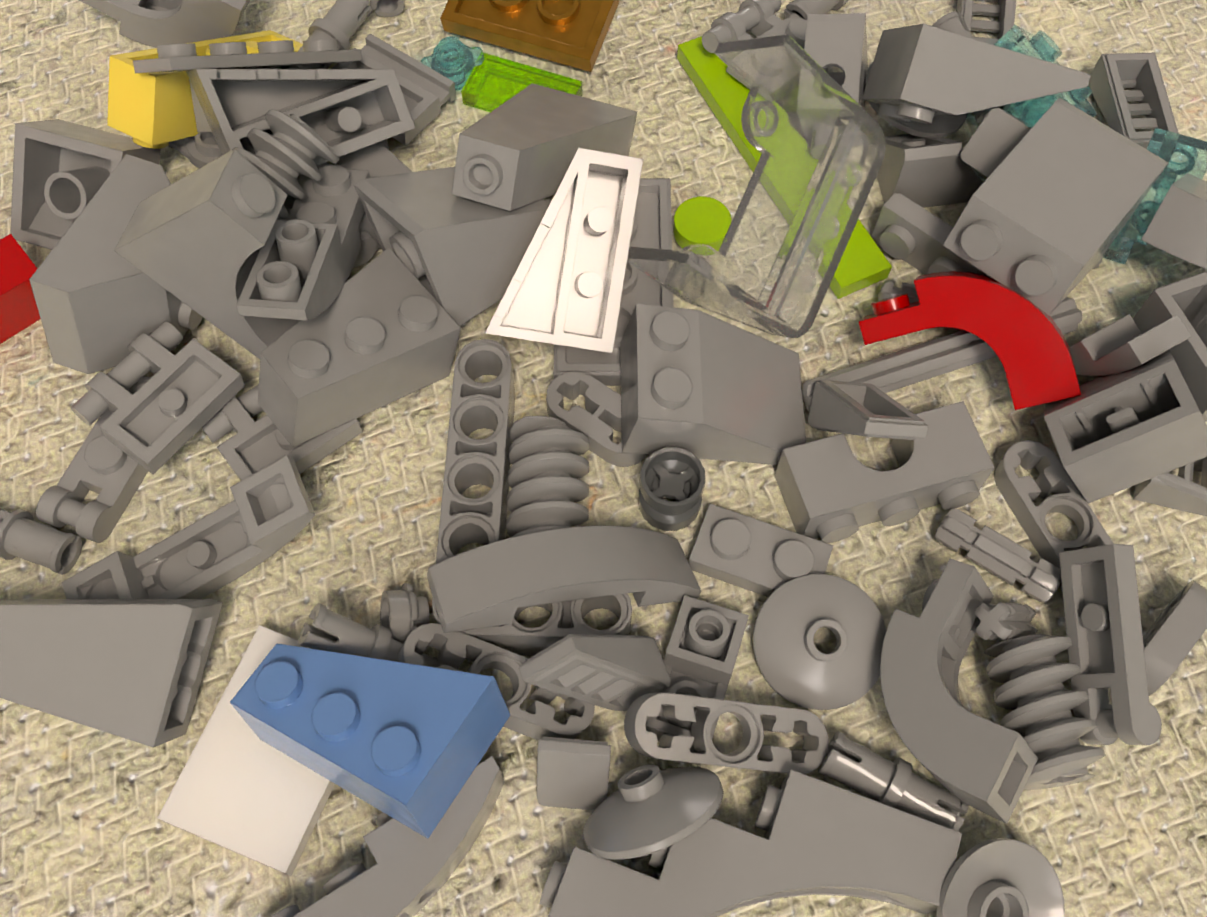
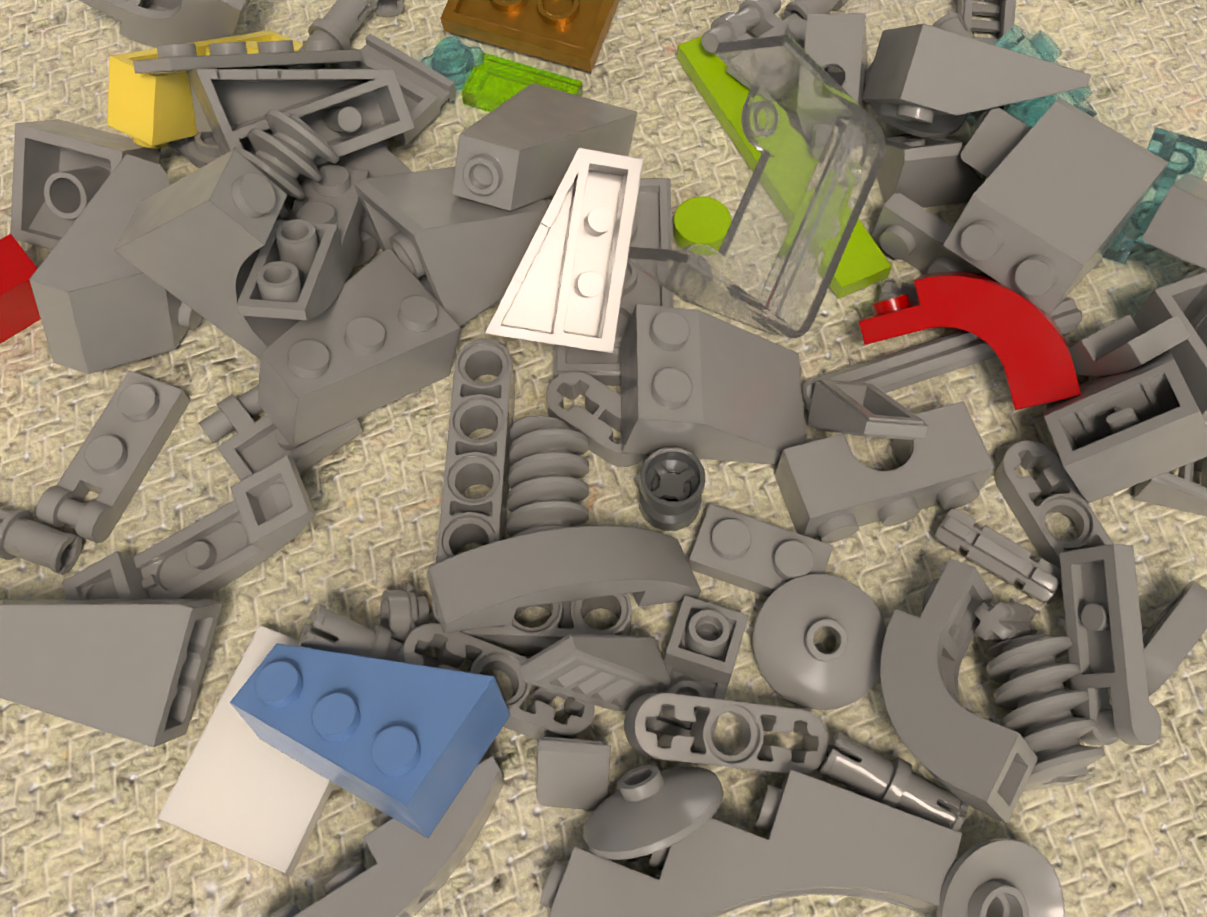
light grey plate [70,321,245,475] -> none
light grey slope [1089,52,1181,149] -> none

